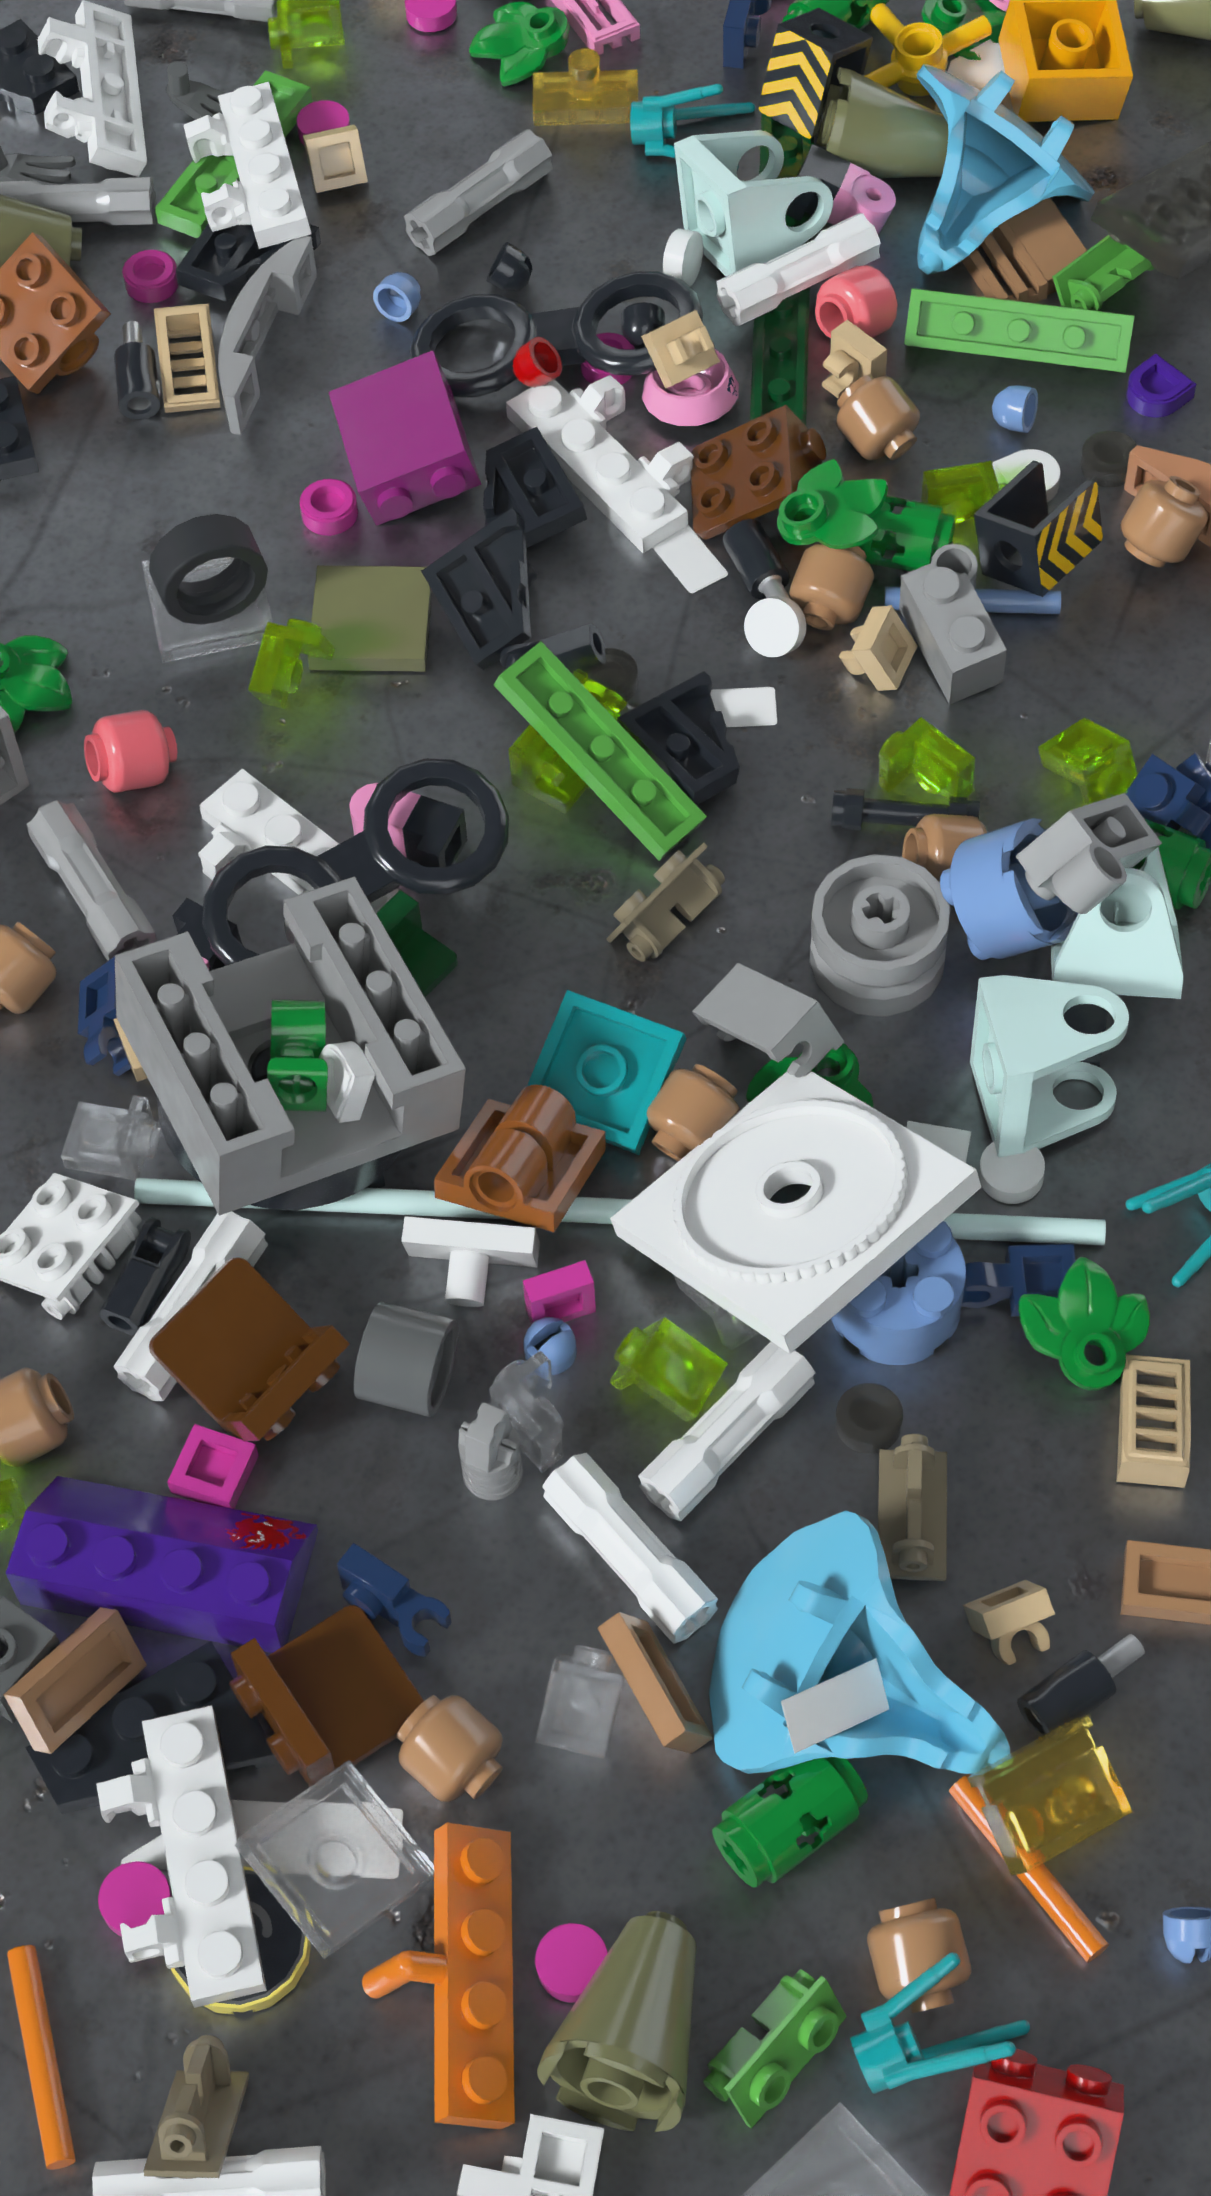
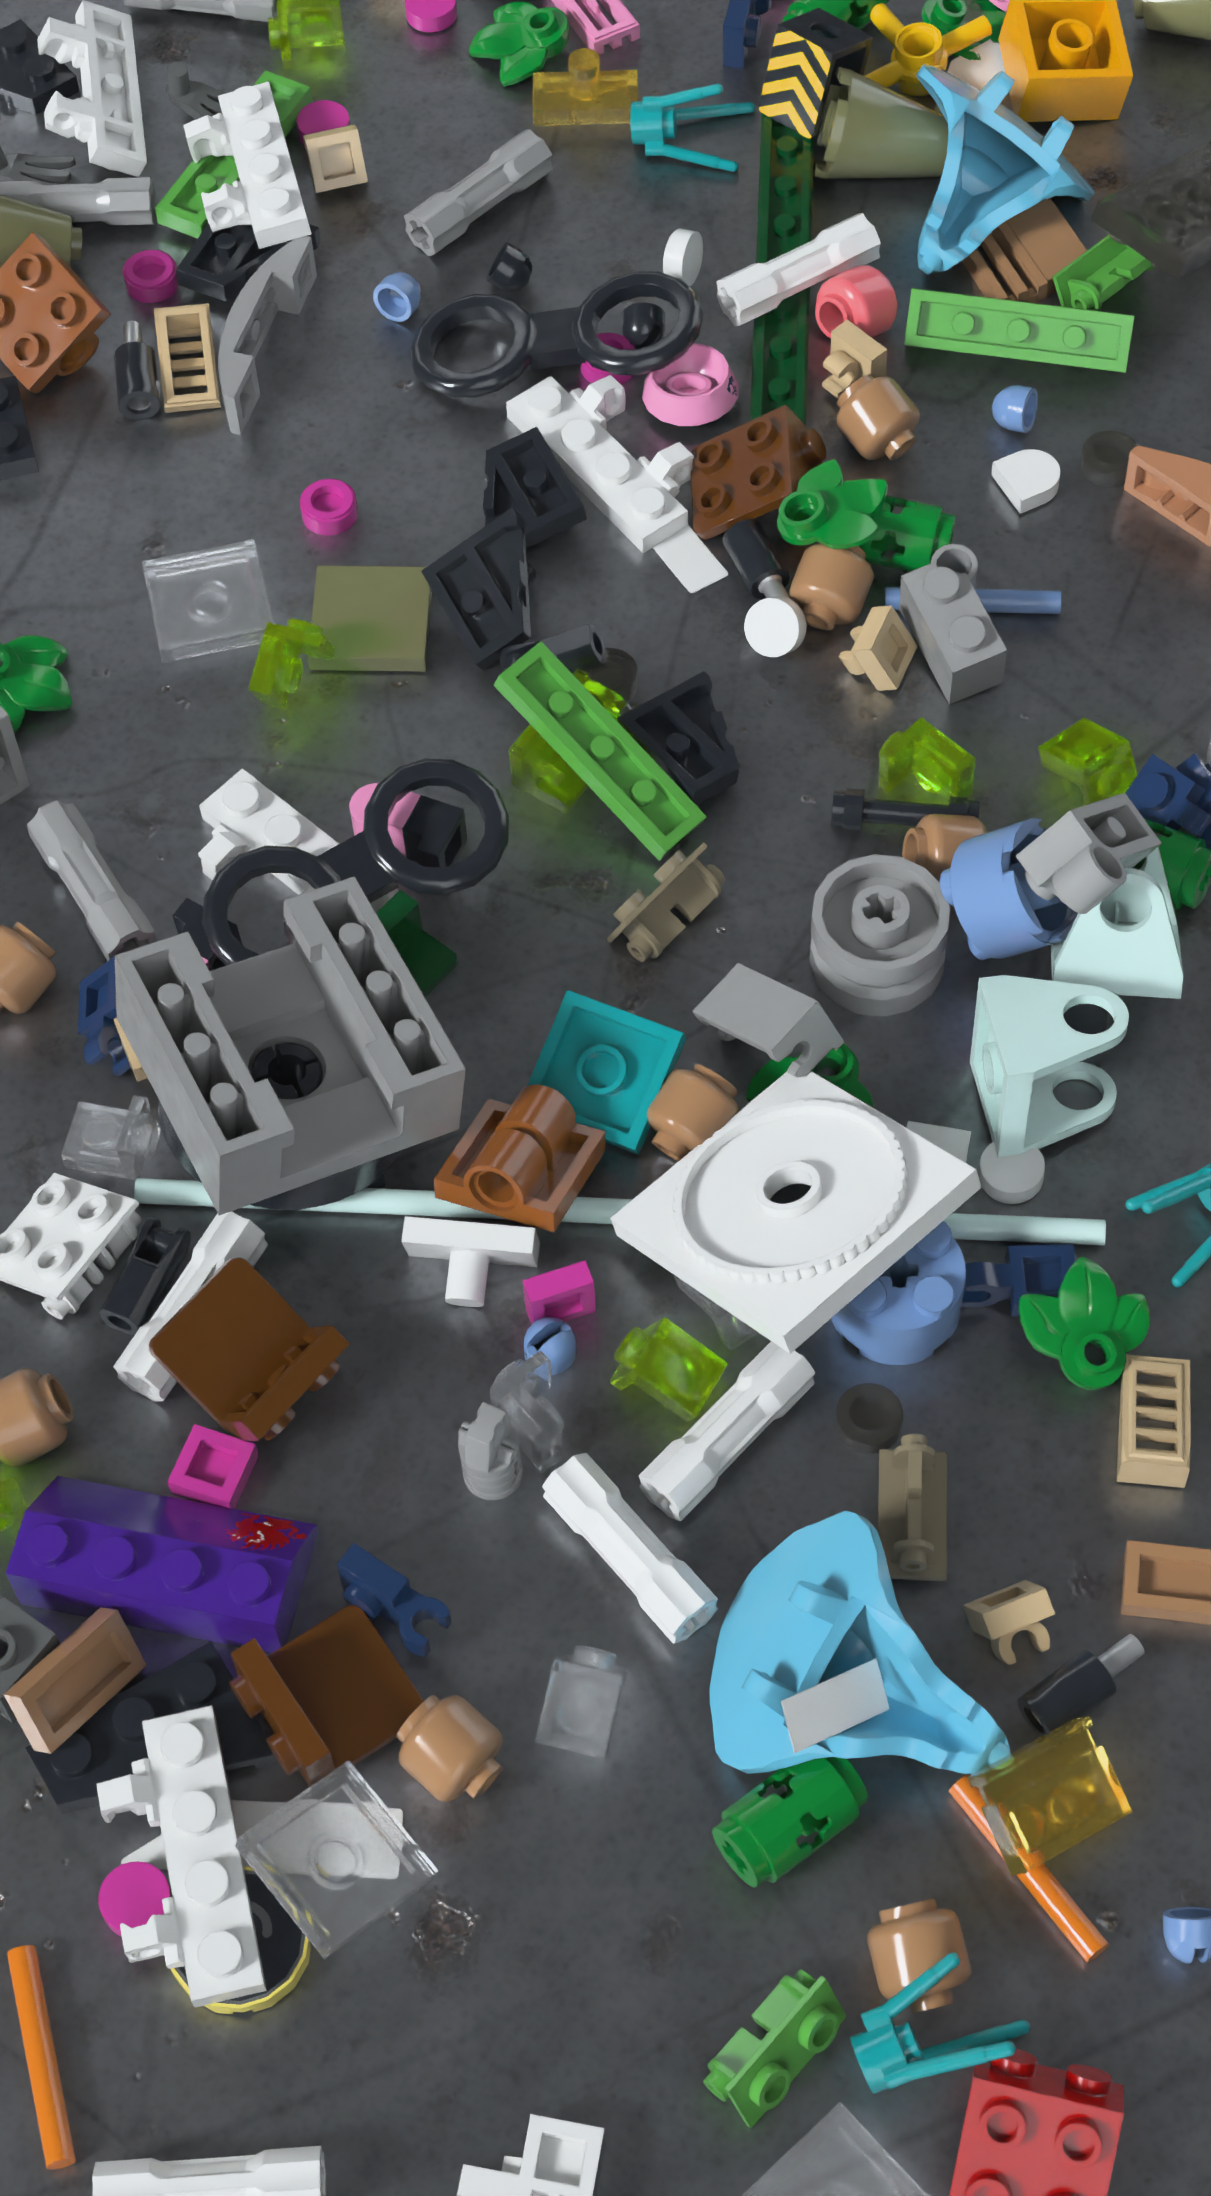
coral head [84,710,178,793] -> none
dark tan hinge [143,2035,250,2179] -> none
black tyre [149,514,268,625] -> none
green leg [267,999,328,1112] -> none
white tile [319,1041,376,1123] -> none
magenta brick [329,350,482,526] -> none
dark grey piece [354,1301,459,1417] -> none
orange plate [362,1822,515,2130] -> none
red hinge [513,337,562,388] -> none
dark pink tile [535,1923,608,2003] -> none
olive cone [537,1911,697,2132] -> none
medium nougat tile [597,1612,713,1754] -> none
tan tile [641,310,720,388] -> none
light aqua hose [674,130,833,276] -> none
white sticker [710,687,777,728] -> none
leg [786,144,896,235] -> none
clear neon green bracket [921,461,1006,523] -> none
black piece [974,460,1103,597] -> none
medium nougat head [1120,476,1208,568] -> none
dark purple tile [1126,353,1197,418] -> none

